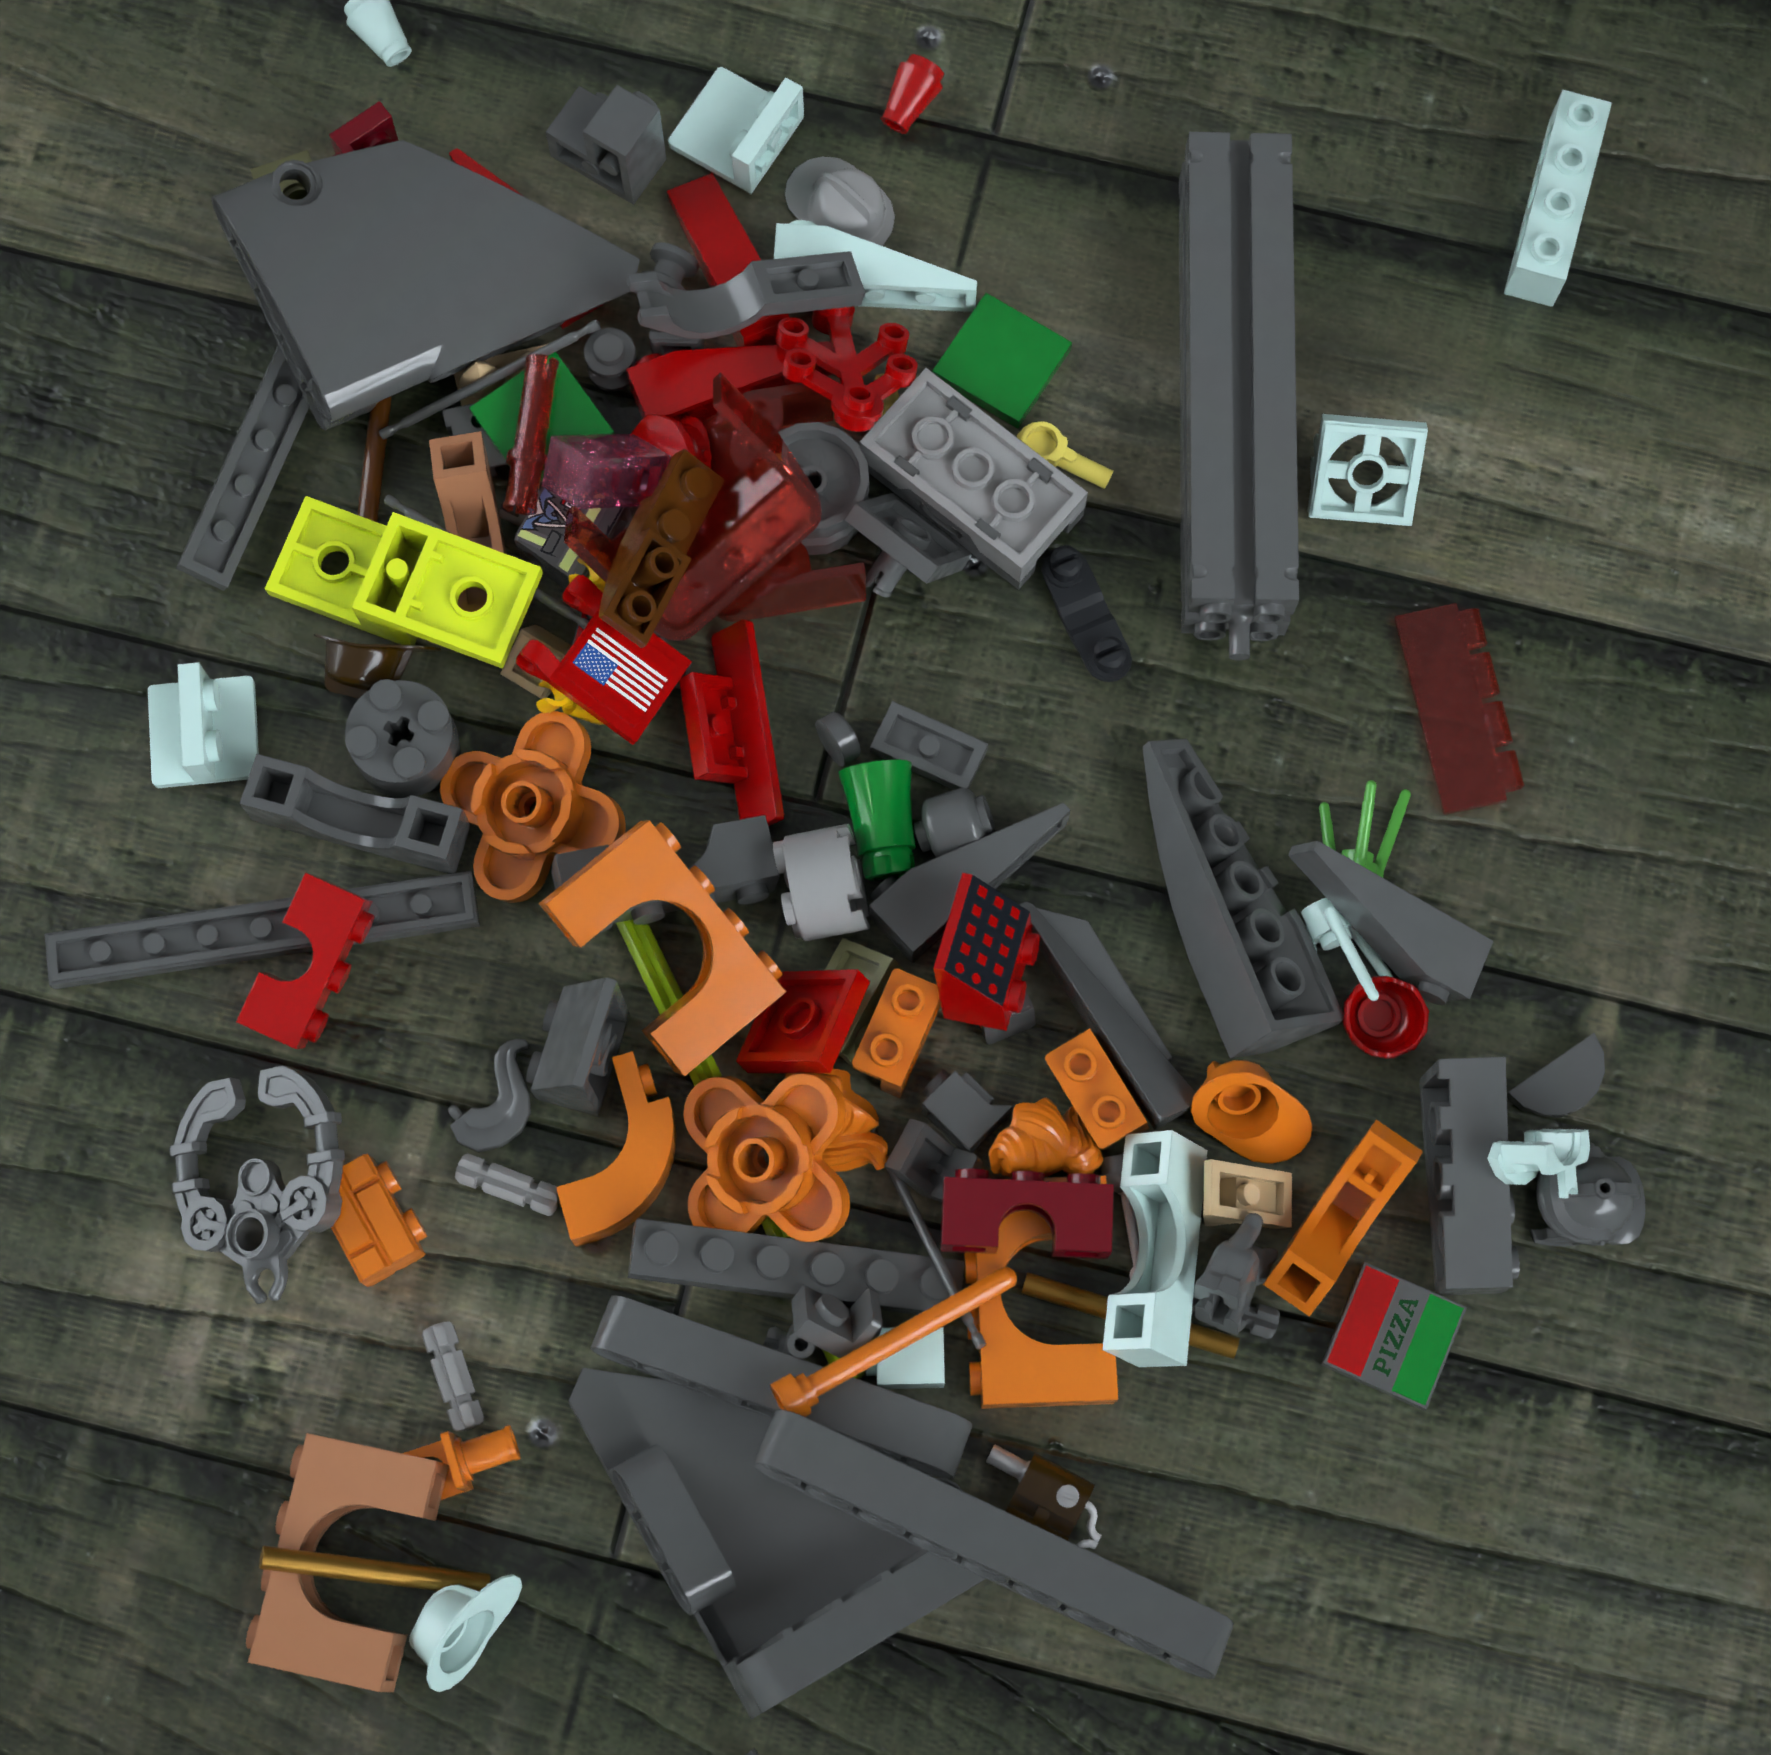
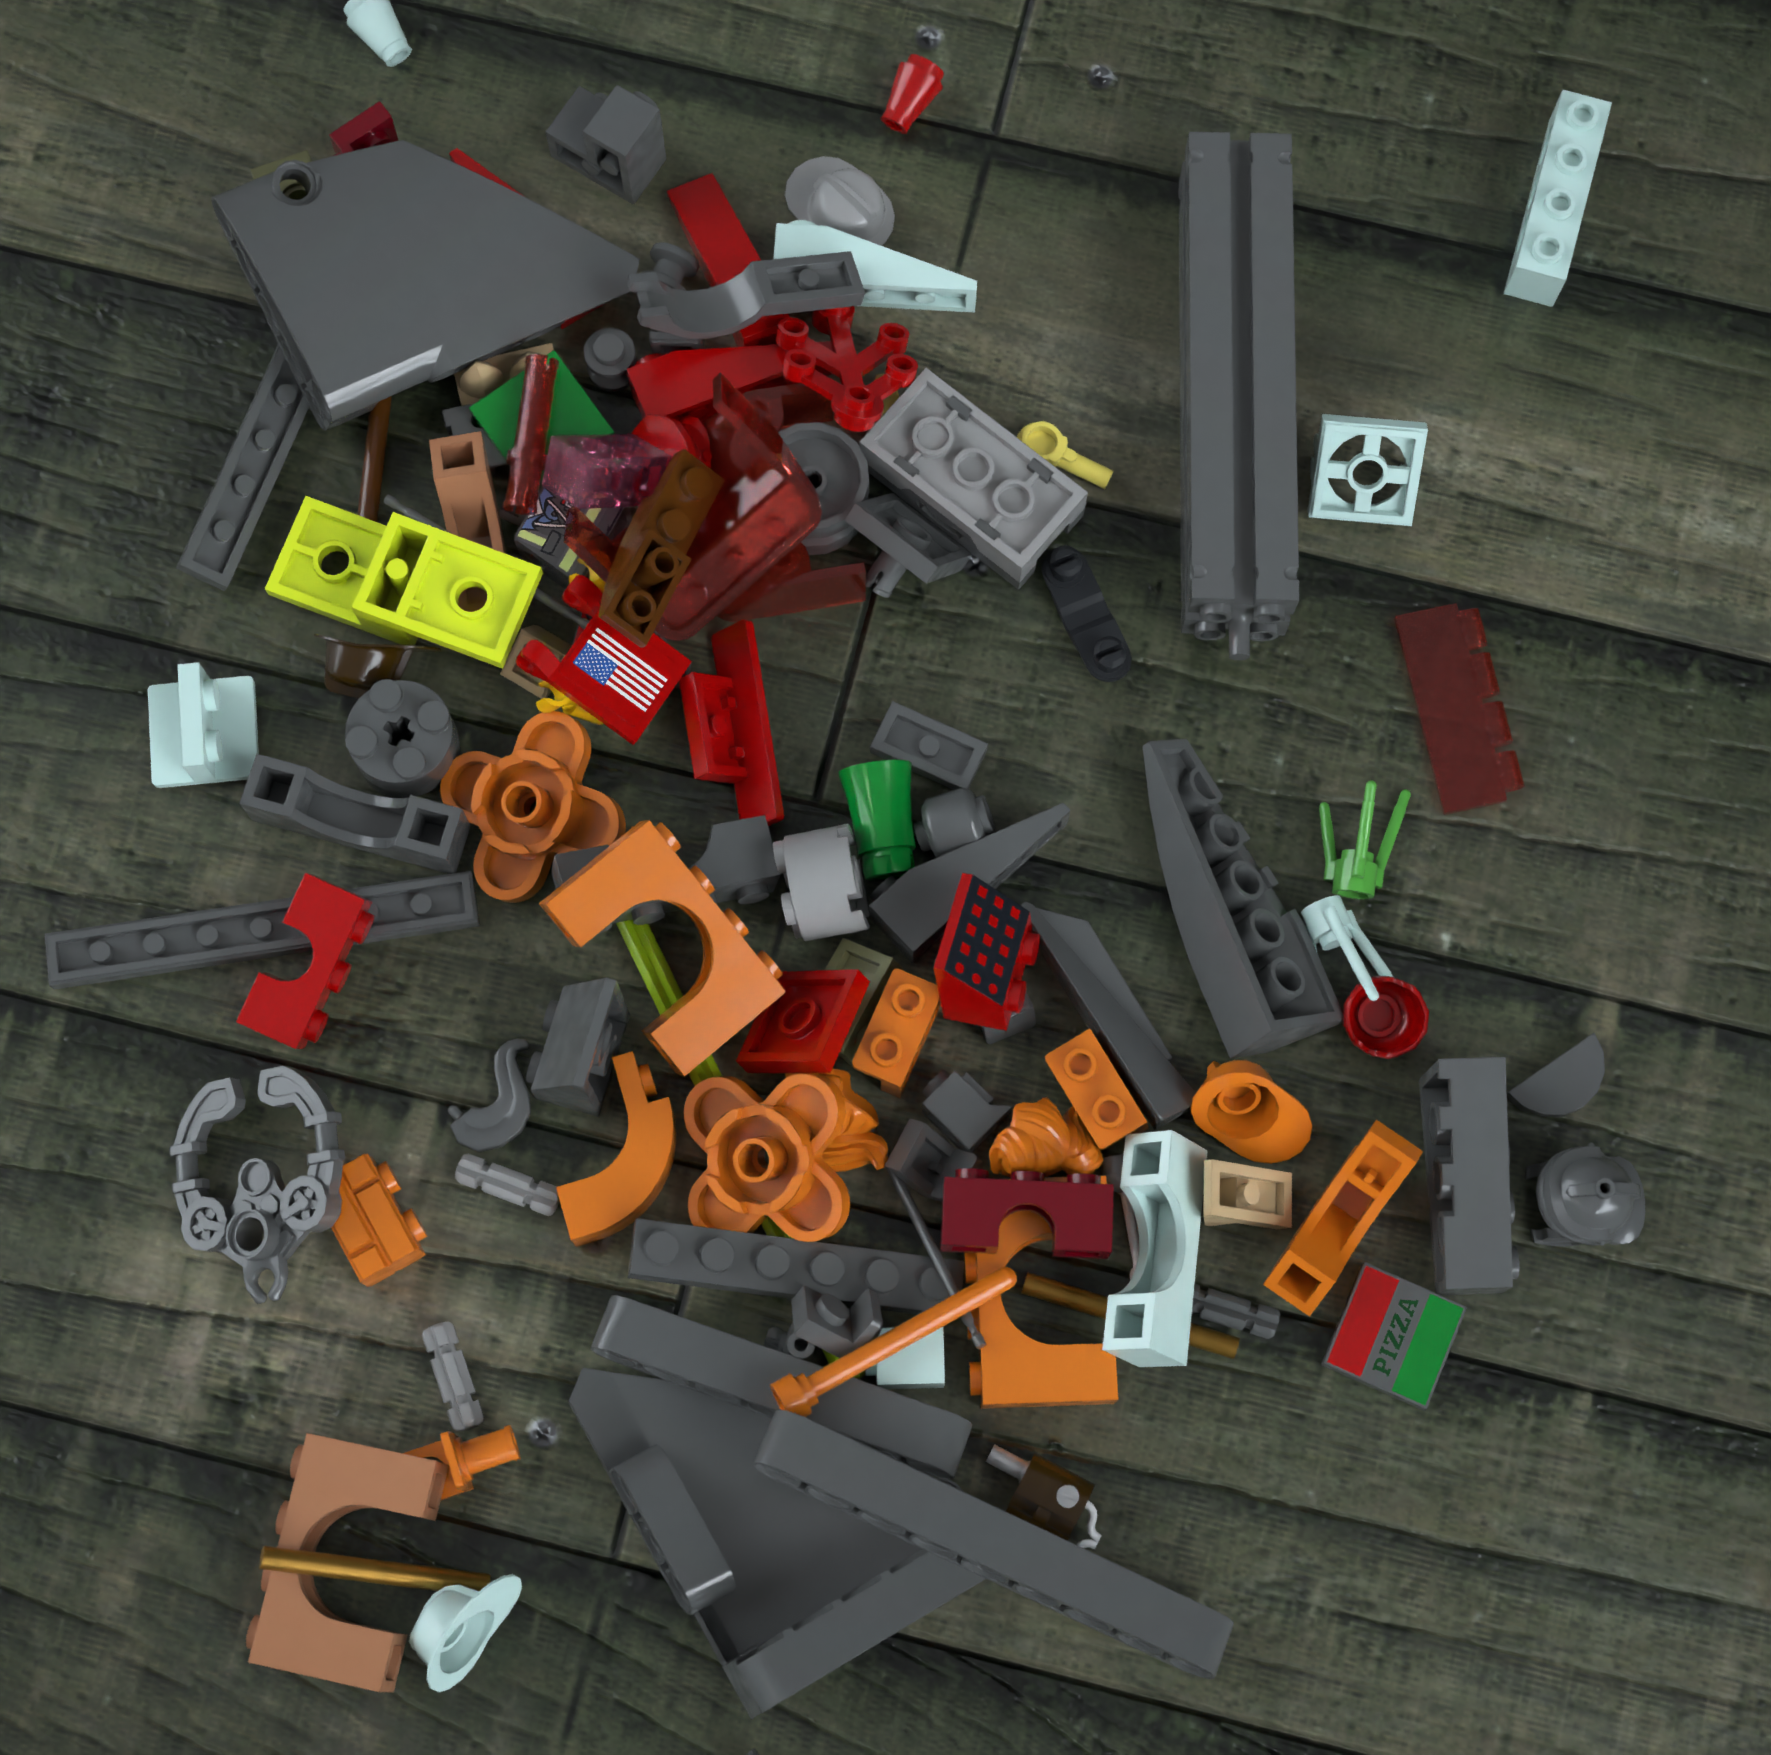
dark grey piece [379,319,601,440] -> none
light aqua bracket [668,67,804,194] -> none
dark grey tile [815,712,861,767] -> none
green tile [932,293,1072,429] -> none
dark grey animal [1194,1213,1278,1335] -> none
dark grey slope [1288,841,1493,1005] -> none
light aqua piece [1488,1129,1590,1198] -> none

